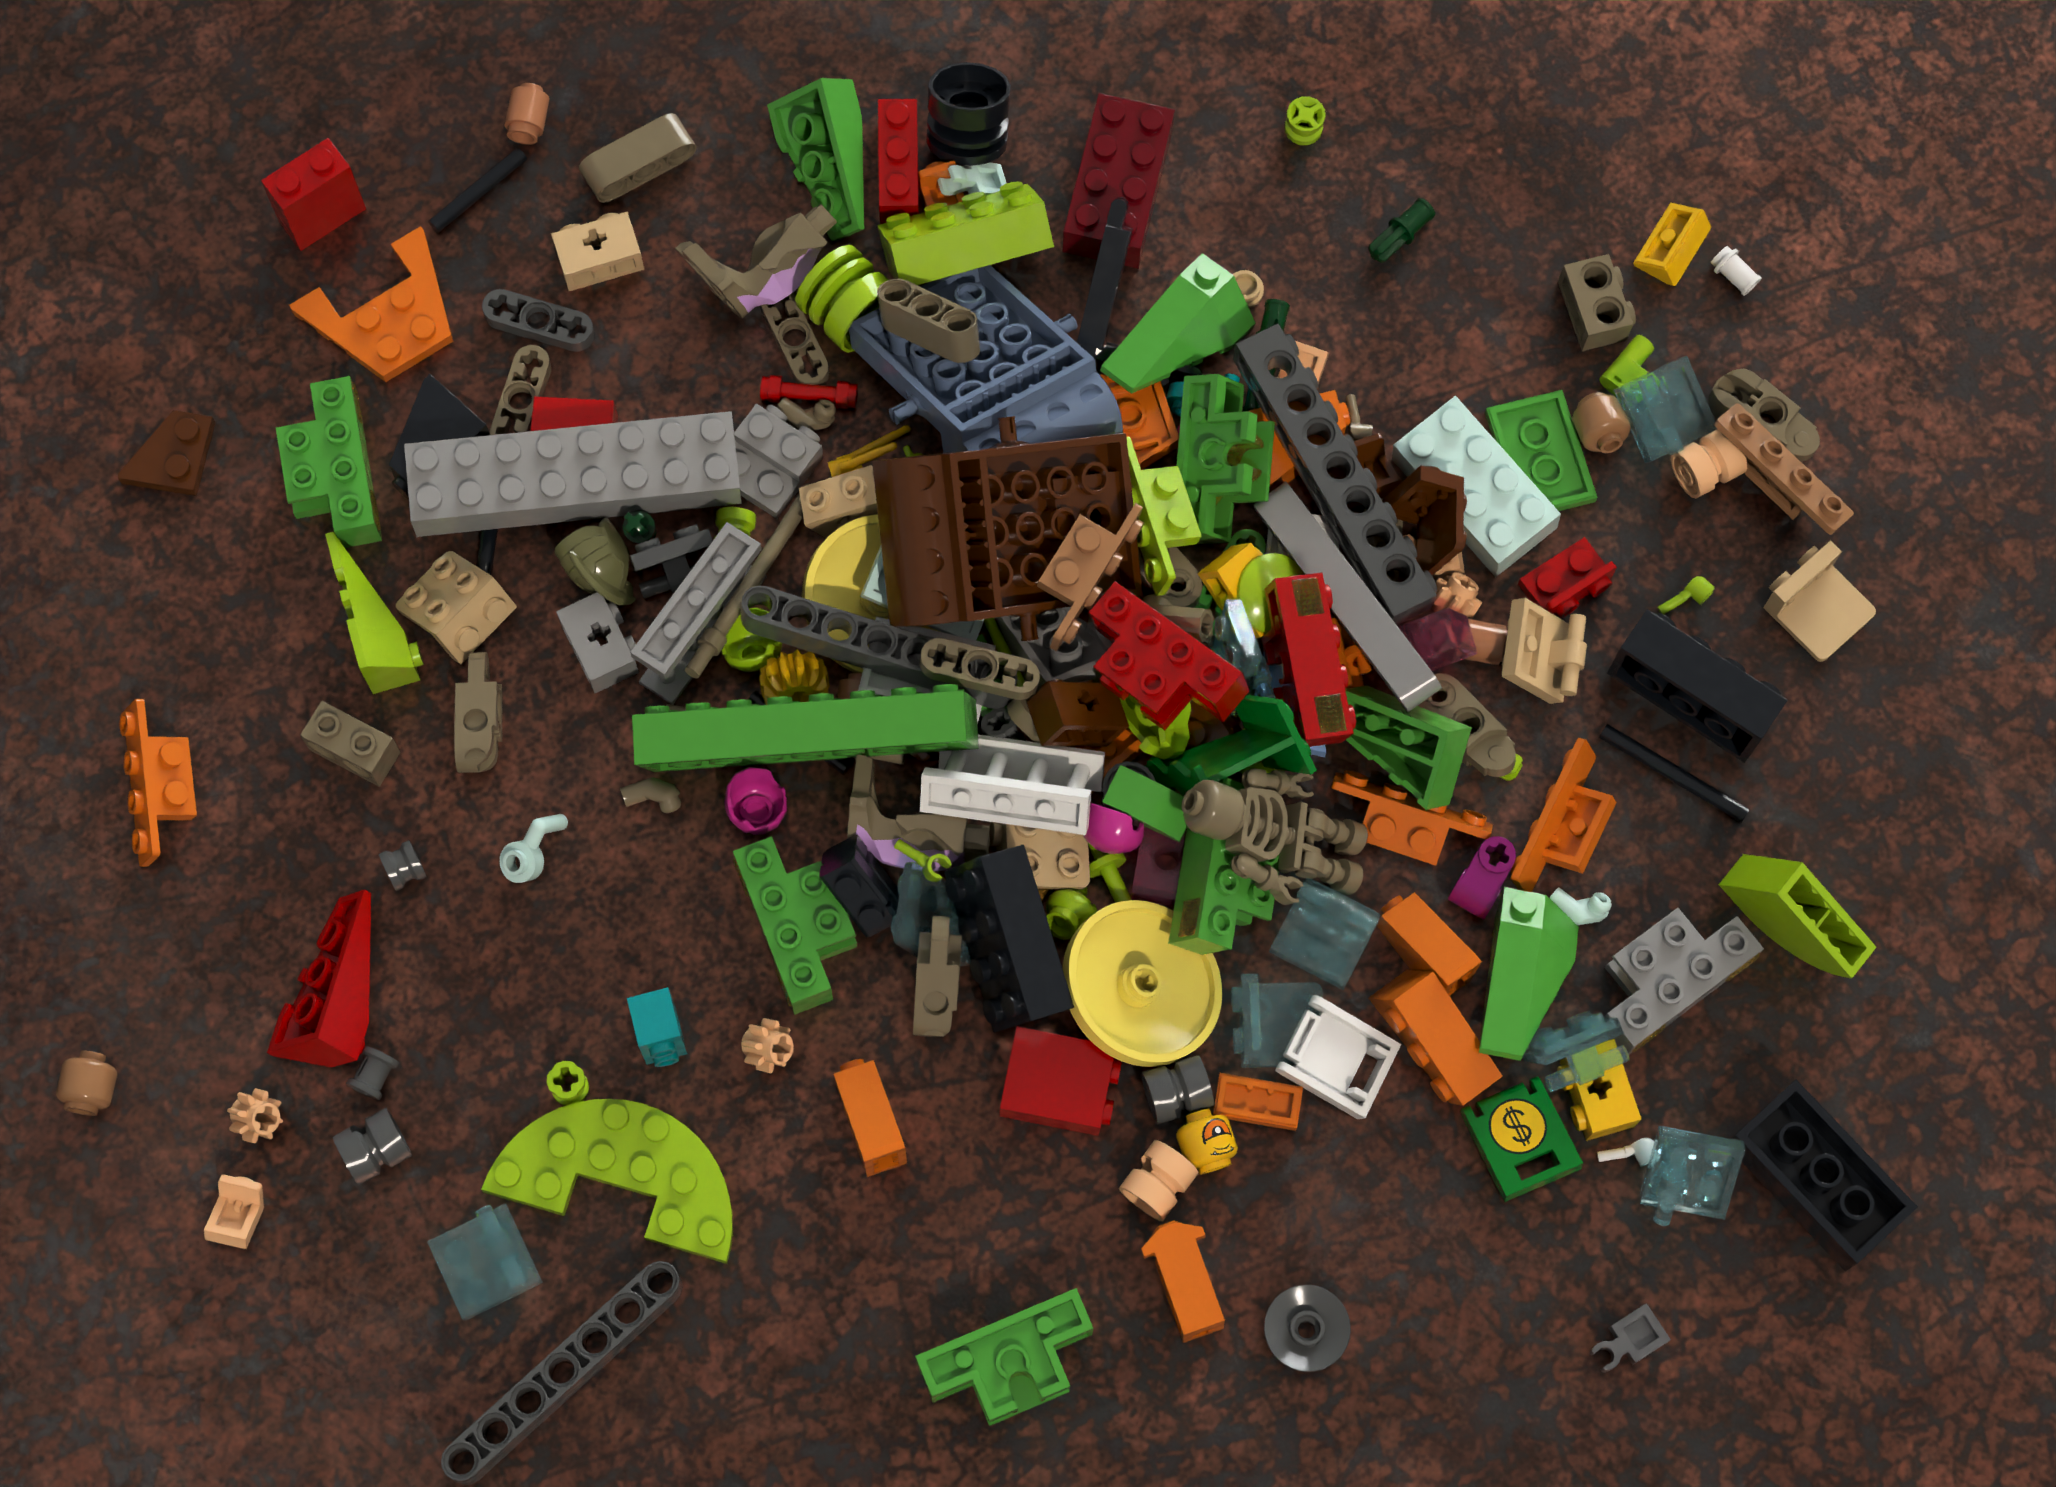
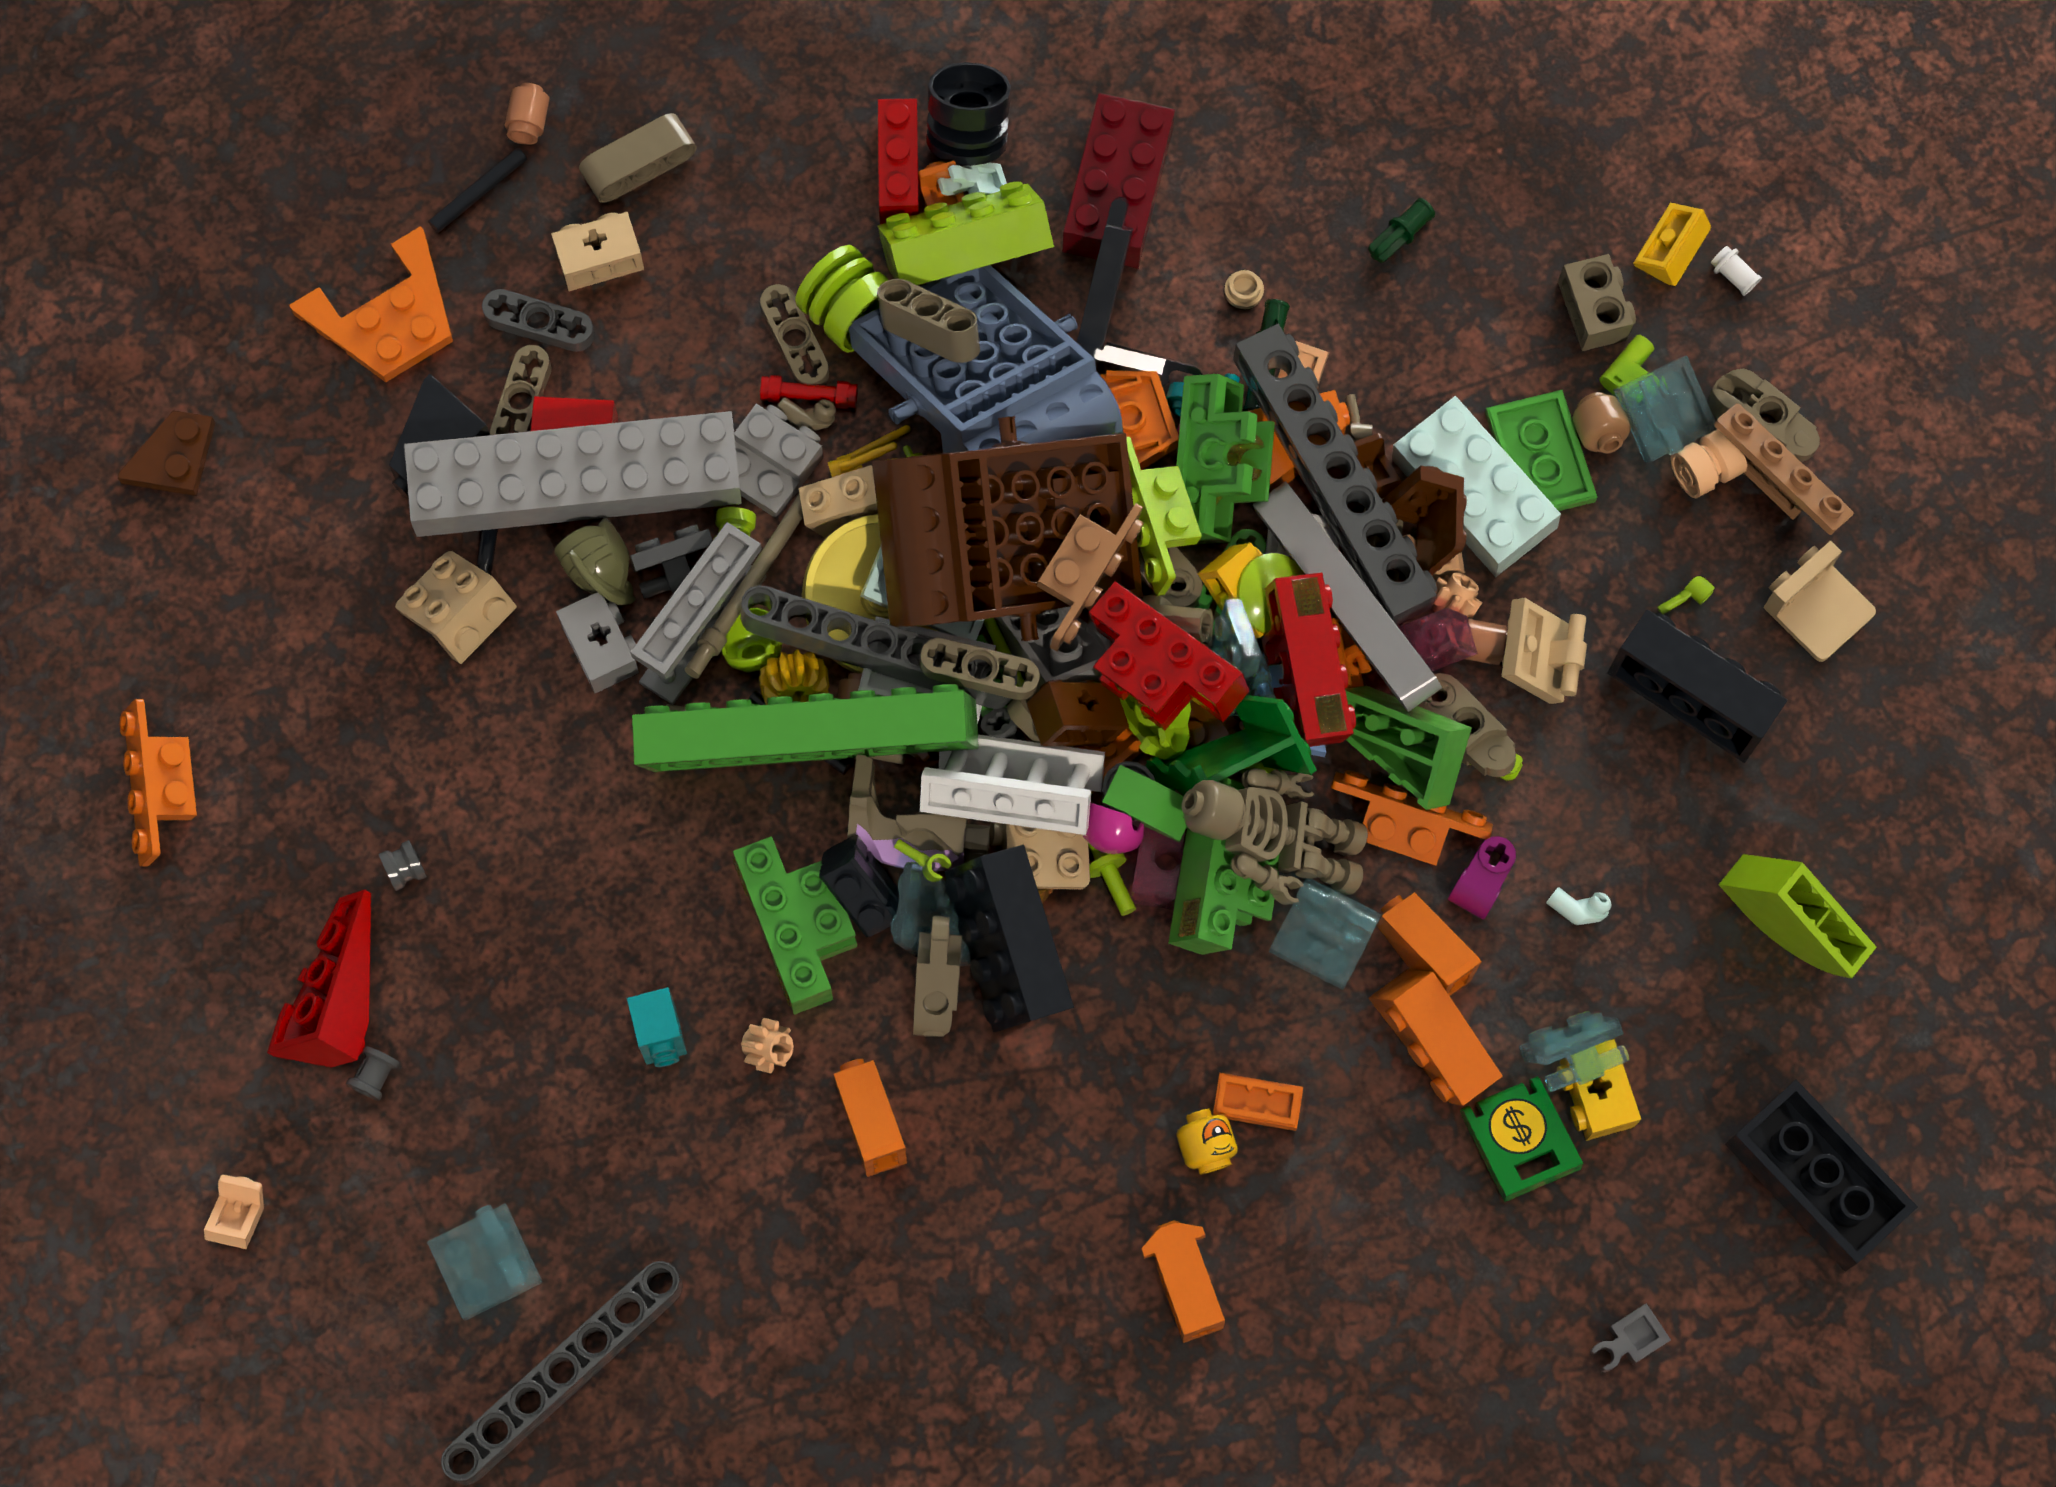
medium nougat head [56,1051,117,1116] -> none
light nougat gear [227,1088,283,1143] -> none
red brick [261,138,366,251] -> none
bright green piece [276,376,382,548] -> none
dark tan brick [300,701,401,787] -> none
lime wedge [325,532,424,694] -> none
dark grey wheel [333,1107,412,1185] -> none
dark tan piece [454,652,502,773] -> none
lime plate [481,1099,733,1264] -> none
light aqua plate [499,814,568,883] -> none
lime bush [547,1061,589,1106] -> none
dark tan arm [620,777,681,813] -> none
dark green axle [623,511,657,544] -> none
dark tan hips [675,205,837,319] -> none
dark pink hair [724,767,787,835] -> none
bright green wedge [767,78,864,241] -> none
bright green piece [915,1288,1094,1426] -> none
red brick [999,1026,1122,1136] -> none
lime animal [1046,887,1098,940] -> none
light yellow dish [1062,900,1222,1067] -> none
bright green wedge [1100,253,1256,394] -> none
light nougat wheel [1119,1140,1199,1222] -> none
dark grey wheel [1141,1055,1215,1124] -> none
clear light blue bracket [1231,974,1323,1068] -> none
dark grey dish [1264,1285,1351,1372] -> none
white container [1275,995,1401,1119] -> none
lime wheel [1285,97,1325,145] -> none
bright green wedge [1479,887,1579,1061] -> none
orange bracket [1511,738,1617,892] -> none
red bracket [1518,537,1617,619] -> none
white hand [1597,1138,1660,1167] -> none
black bar [1599,724,1750,823] -> none
light grey piece [1599,907,1764,1057] -> none
clear light blue plate [1640,1126,1745,1226] -> none

